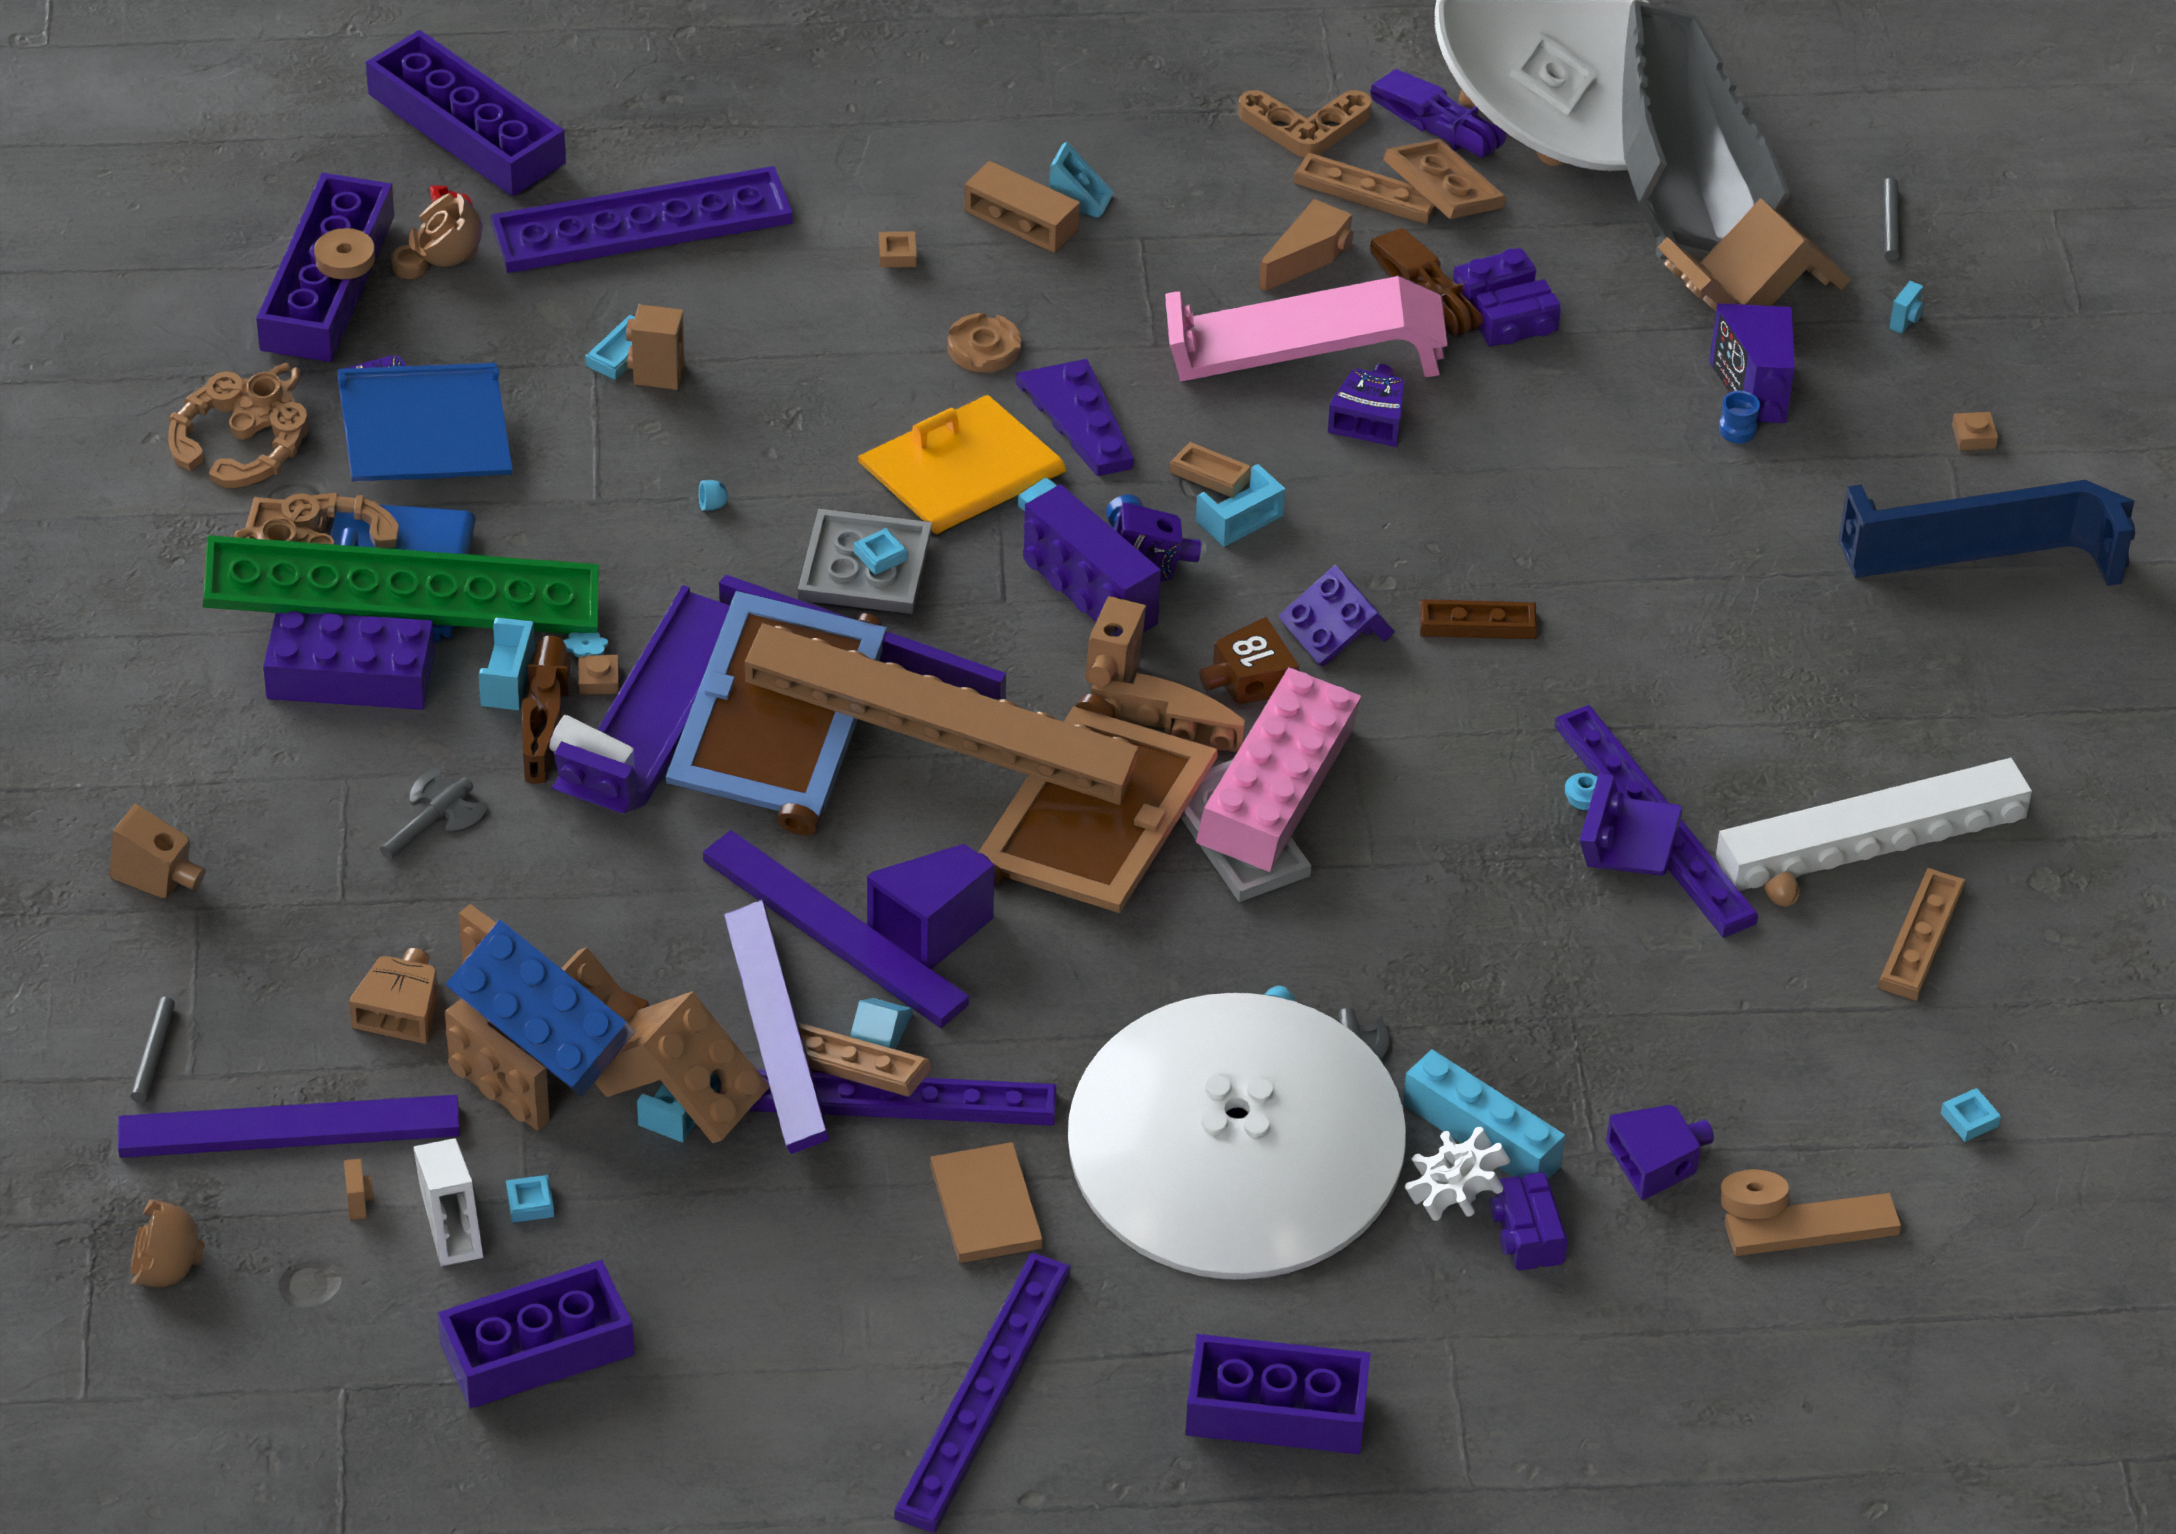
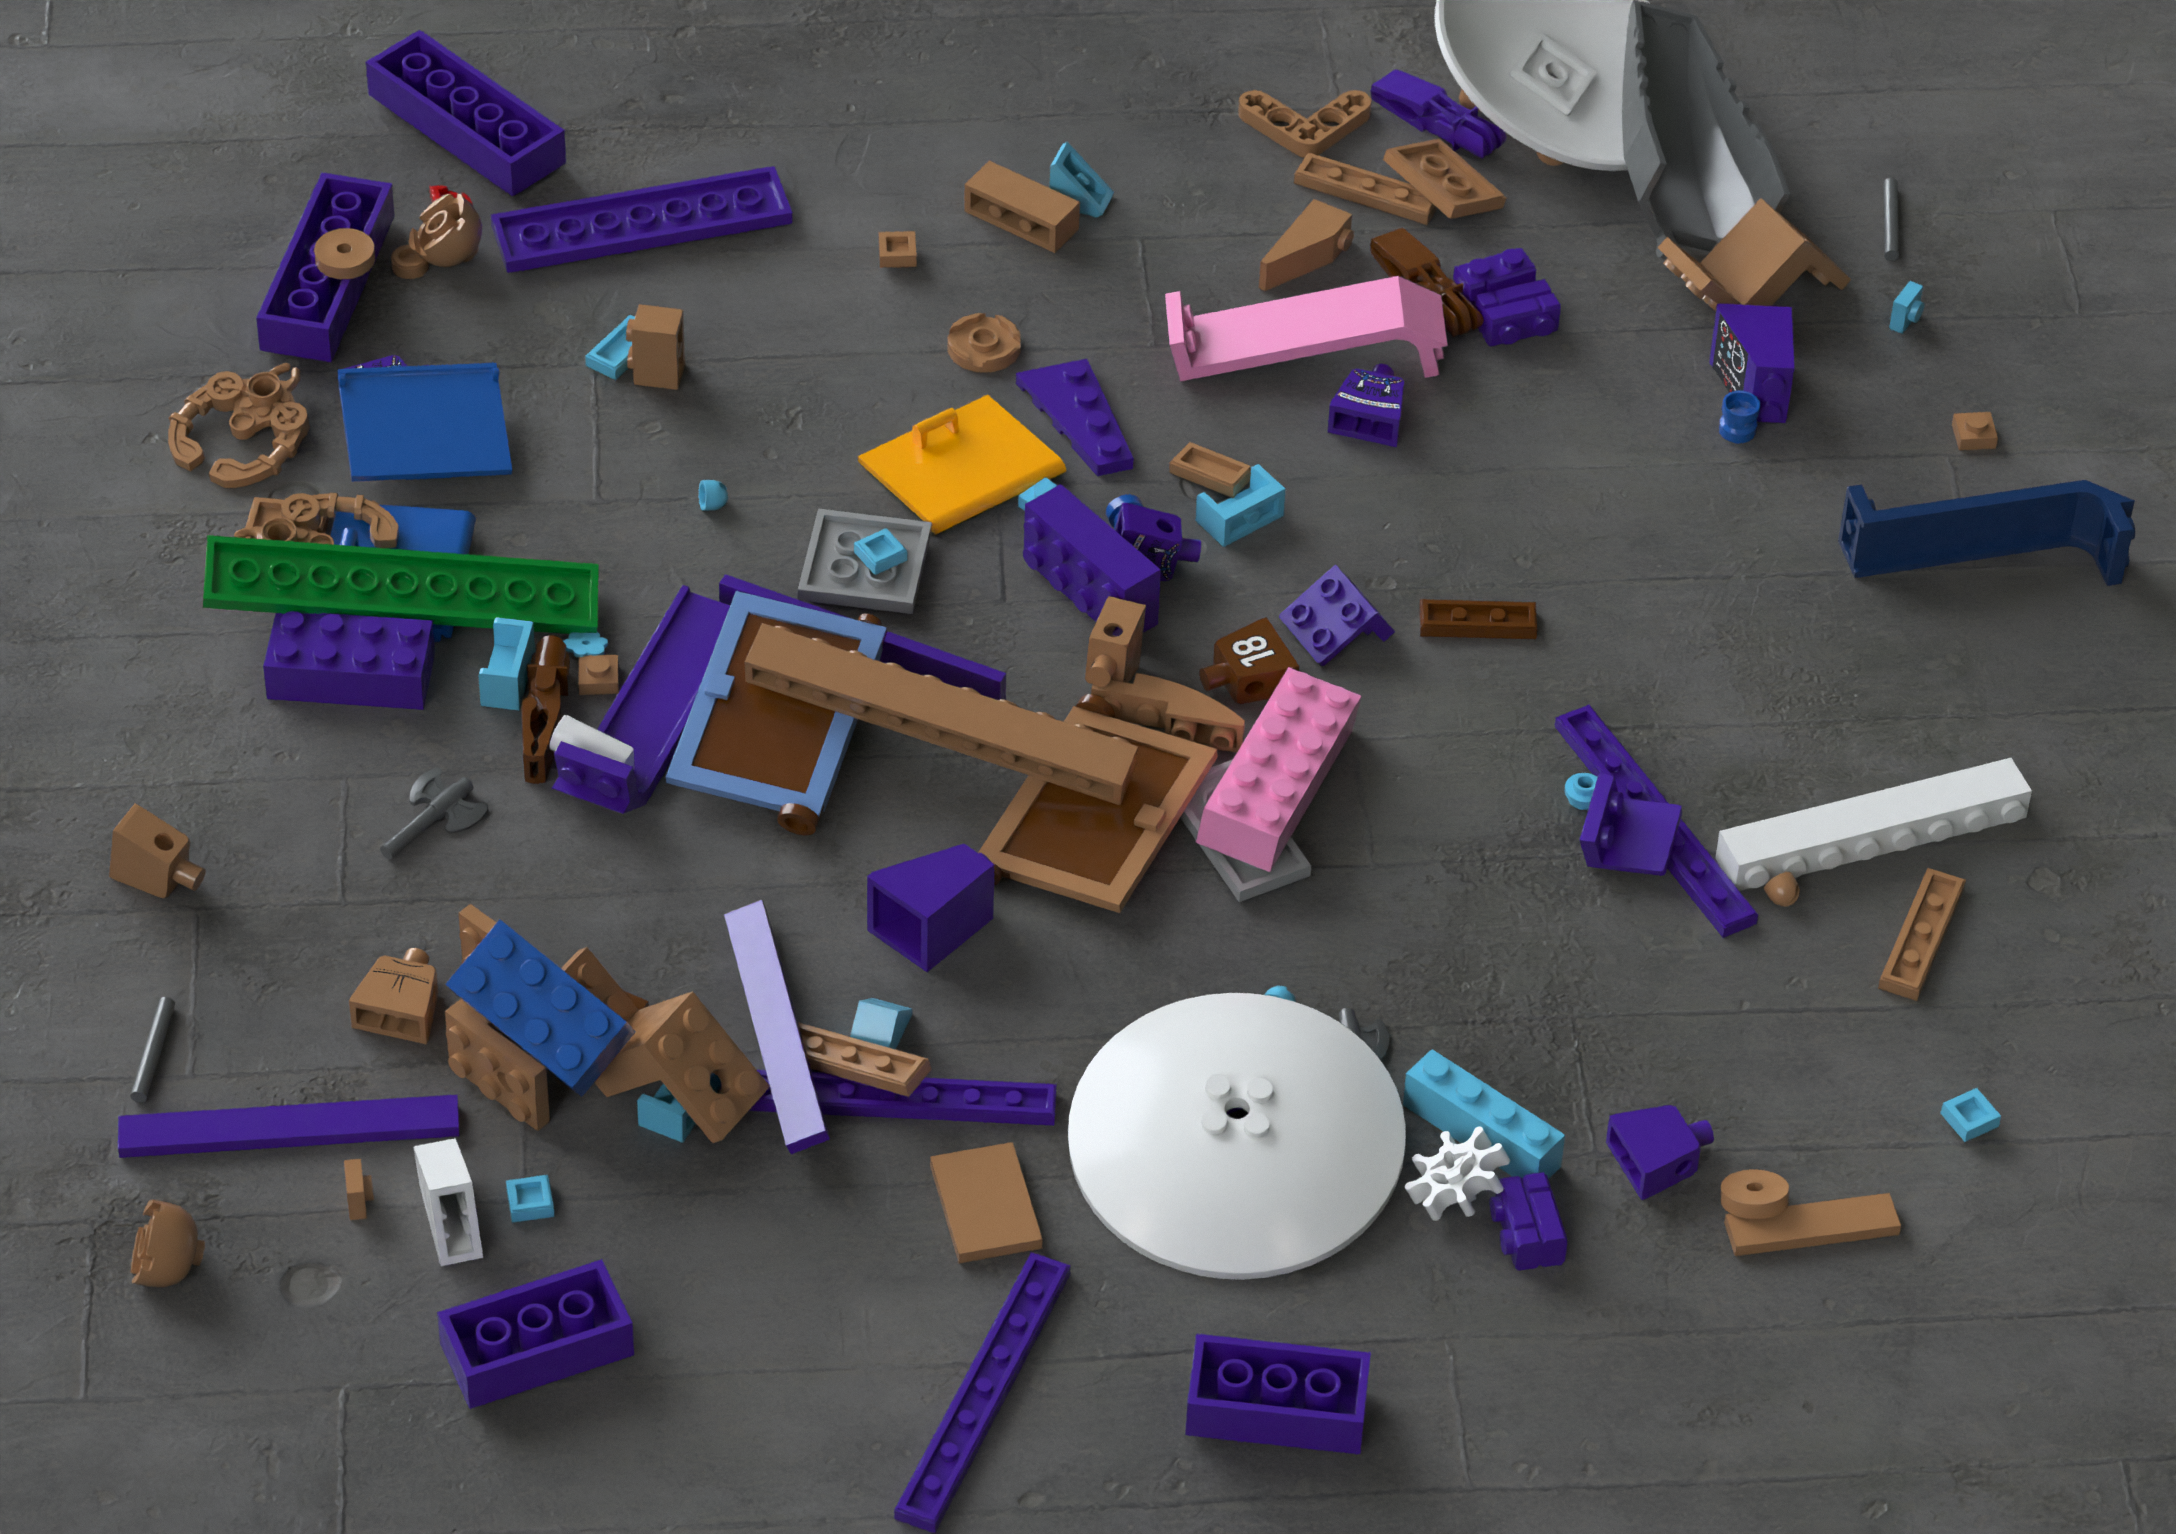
dark purple tile [703,830,969,1028] -> none

